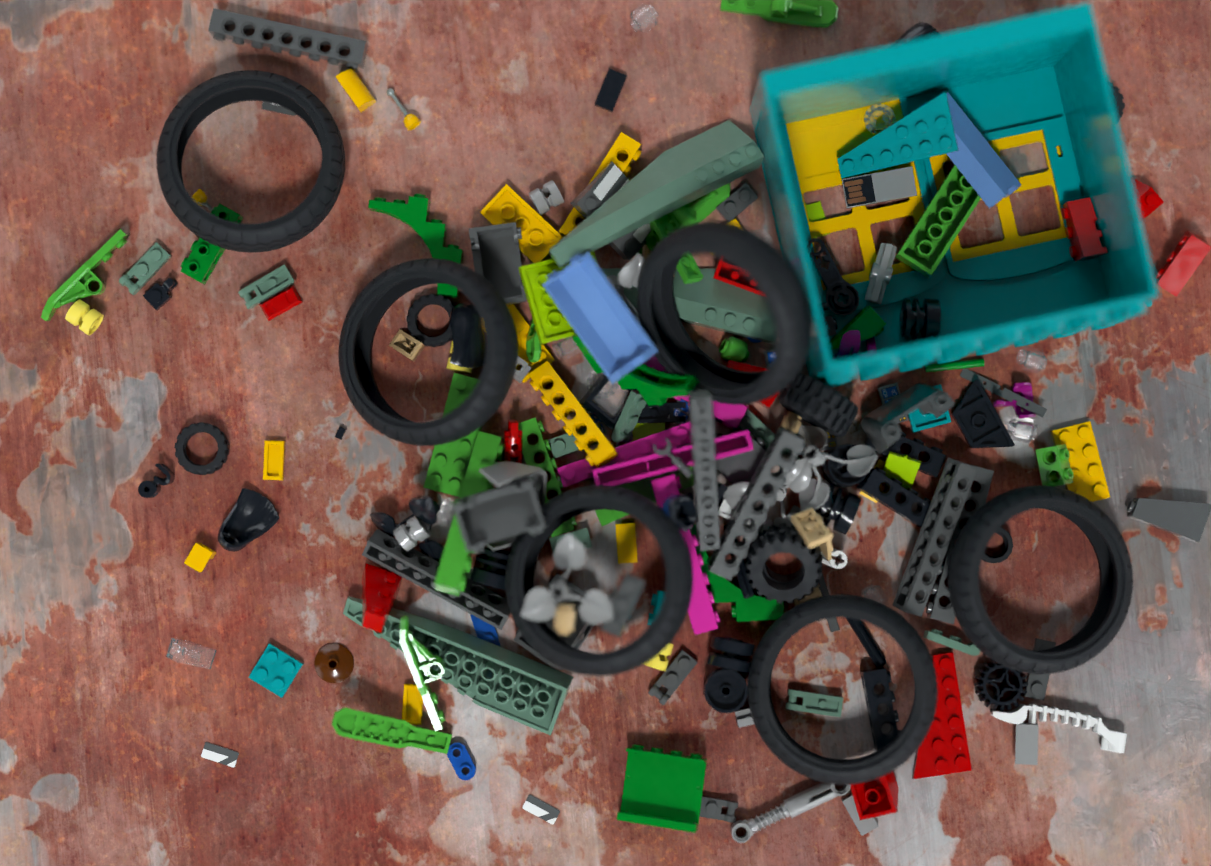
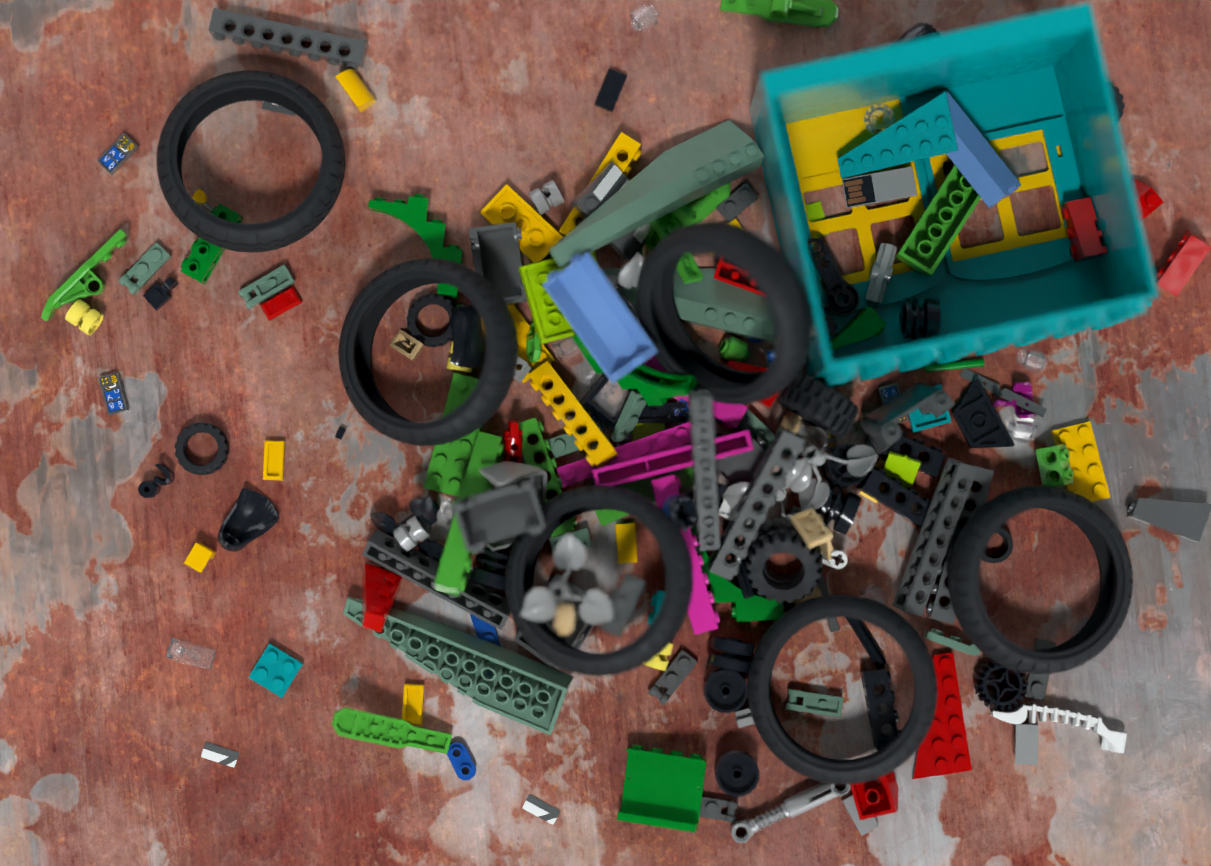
reddish brown dish [314,644,354,683] -> none
hinge [387,88,421,131] -> none
piece [400,615,446,731] -> none
dark grey piece [653,438,693,478] -> none
magenta helmet [832,330,877,361] -> none
none -> tile [97,133,139,175]
none -> tile [98,373,129,416]
none -> black wheel [714,750,759,797]

